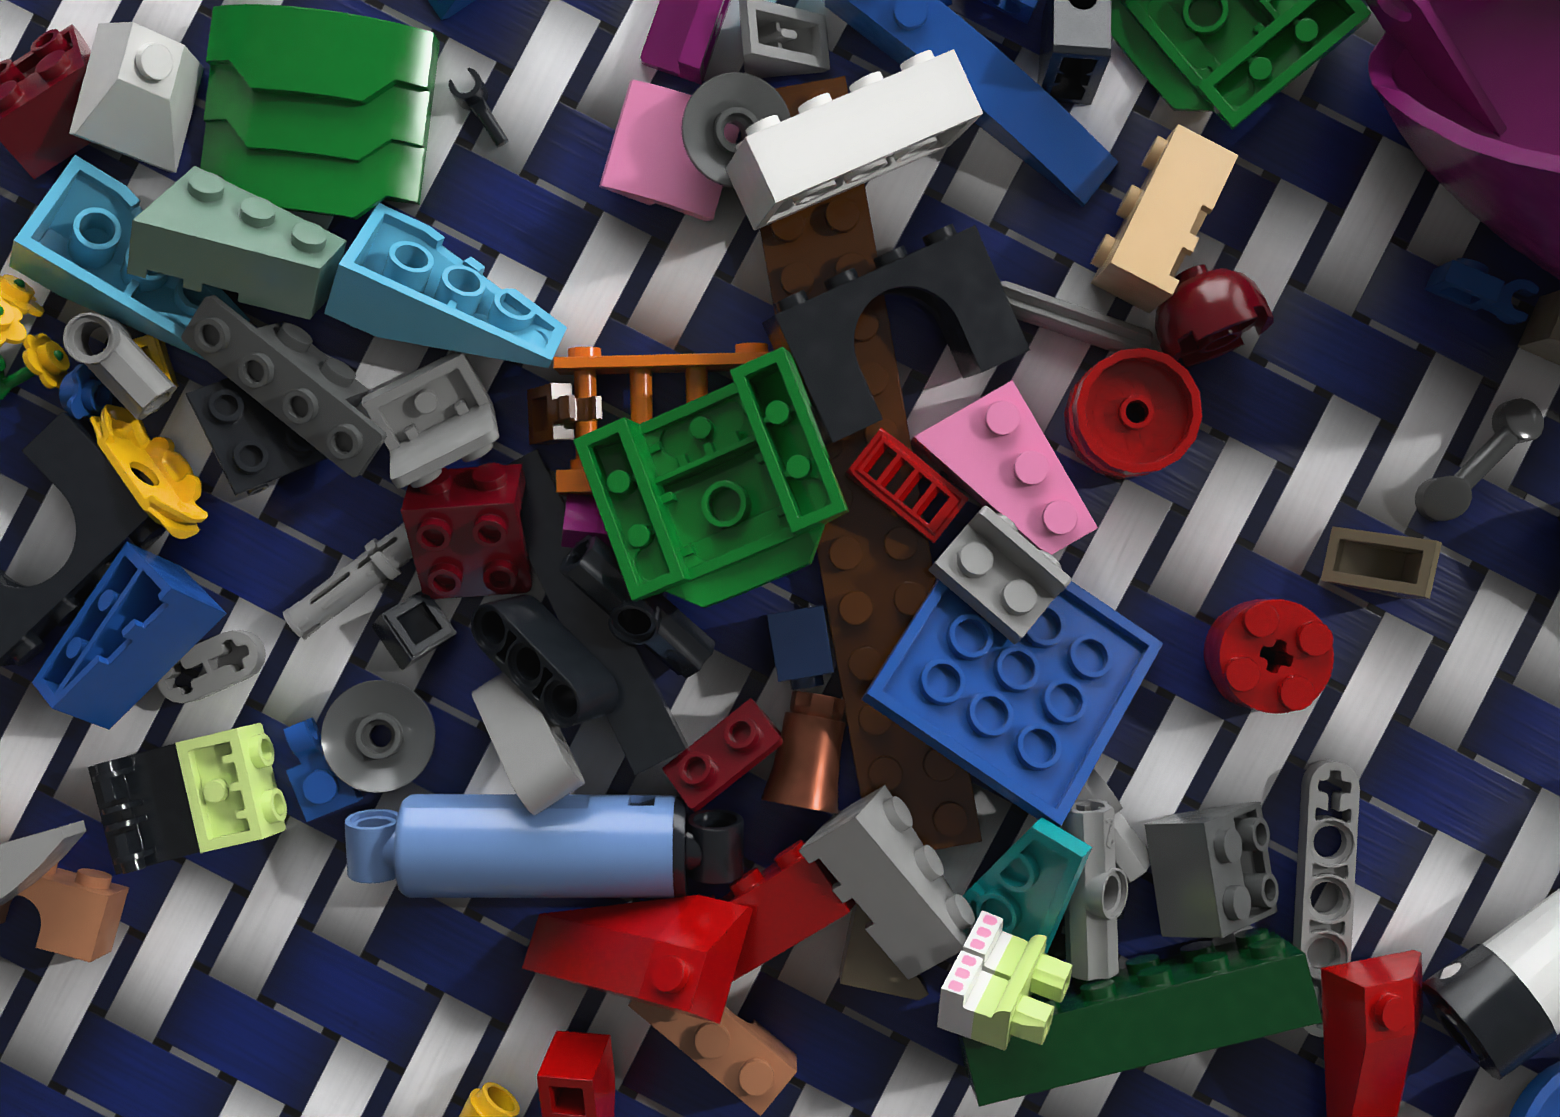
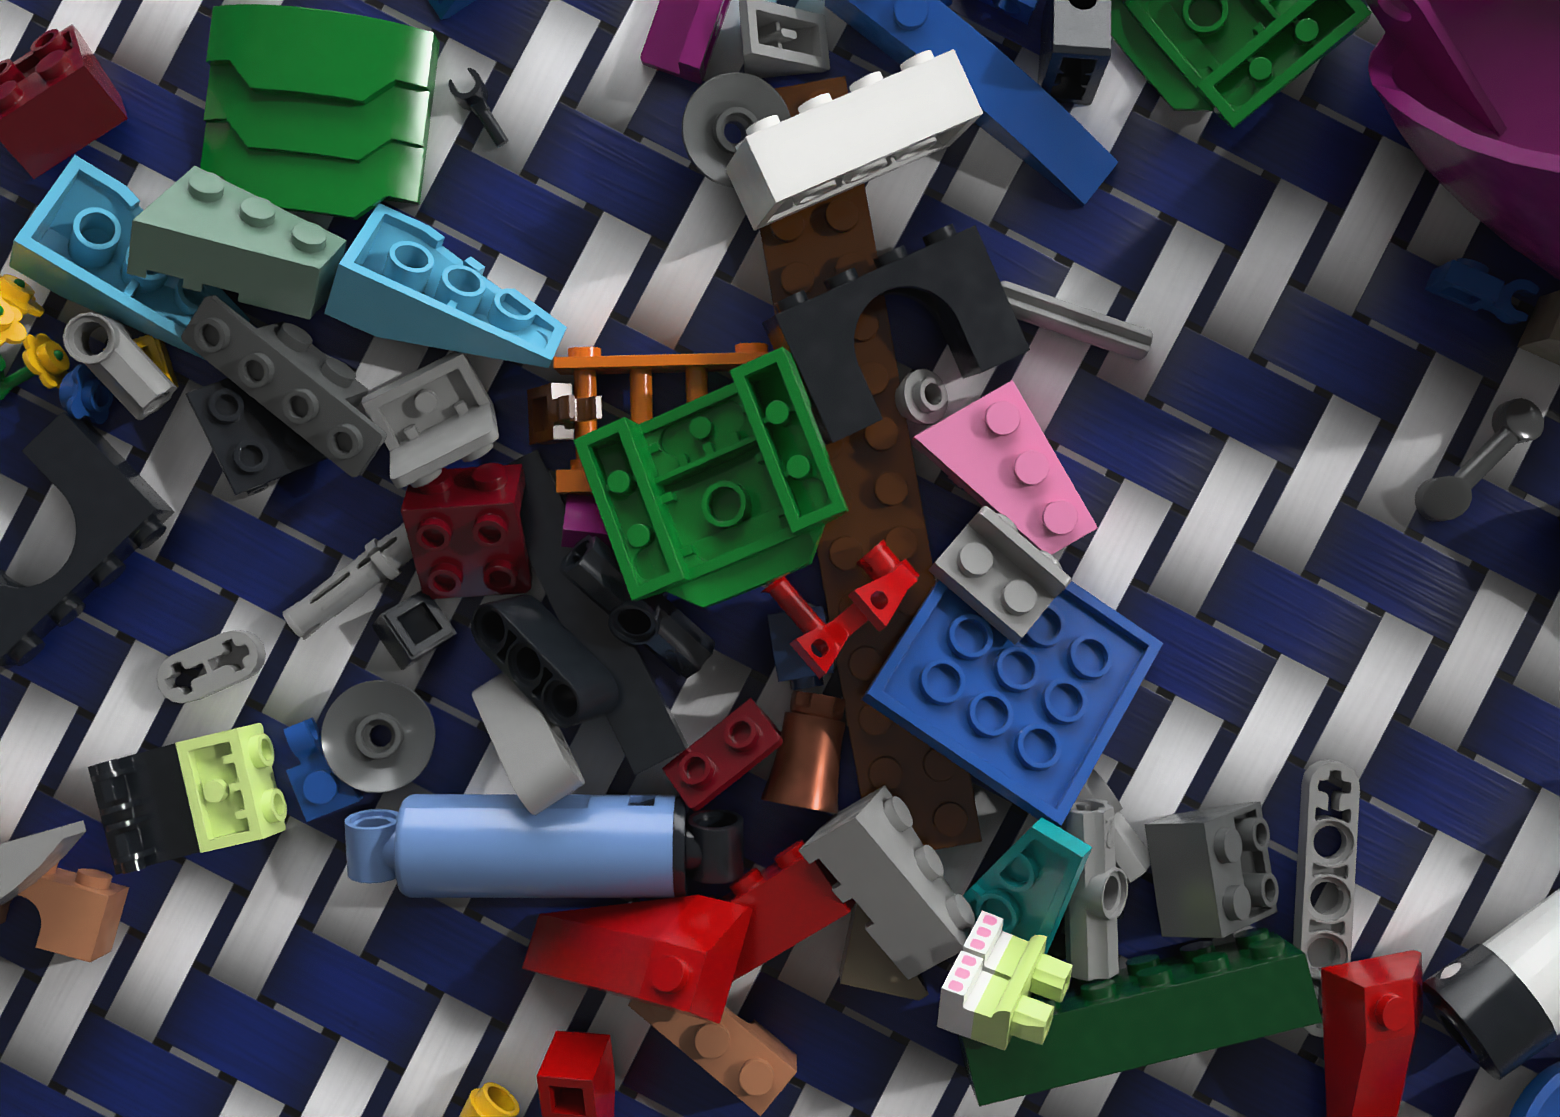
blue wedge [32,541,227,730] -> none
white slope [69,22,204,173] -> none
yellow piece [89,404,208,539] -> none
bright pink slope [599,80,740,222] -> none
red slope [845,427,969,544] -> none
red wheel [1064,348,1203,479] -> none
tan wedge [1090,124,1238,313] -> none
dark red cylinder [1155,264,1274,367] -> none
red brick [1204,599,1334,714] -> none
dark tan slope [1321,526,1442,599] -> none
none -> red piece [761,539,920,679]
none -> light grey plate [895,369,948,425]

